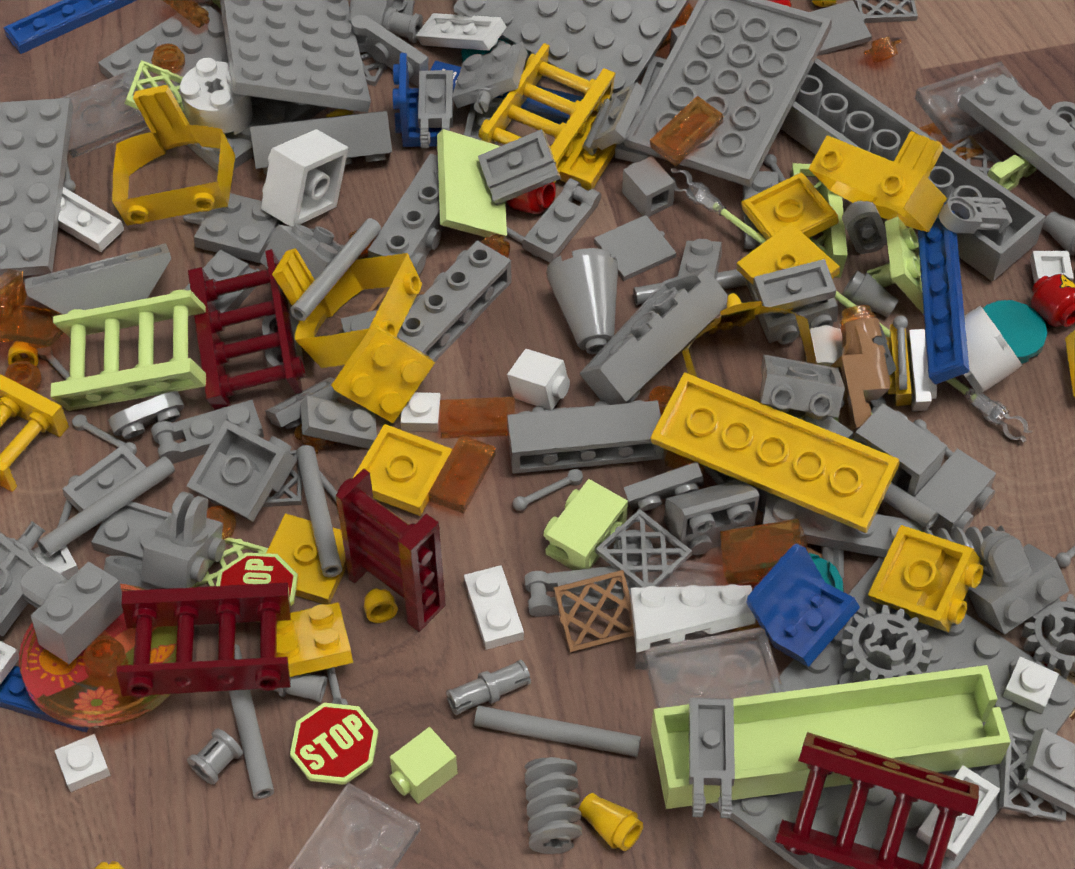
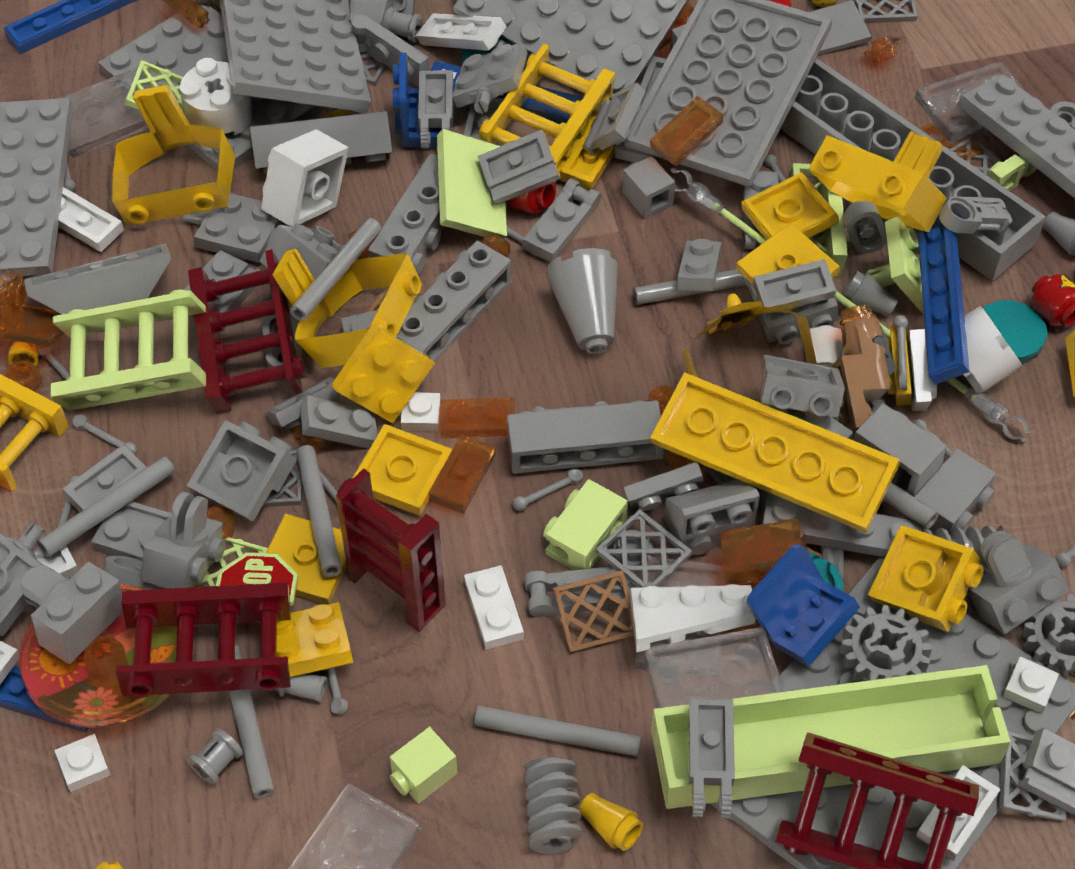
light grey plate [108,391,185,439] -> none
clear orange plate [151,43,185,73] -> none
light grey plate [151,400,264,464] -> none
piece [290,703,379,785] -> none
yellow hinge [364,588,398,623] -> none
light grey pin [446,660,531,715] -> none
white brick [507,349,570,411] -> none
light grey wedge [579,268,728,405] -> none
light grey piece [594,215,676,281] -> none
white plate [1030,251,1074,284] -> none

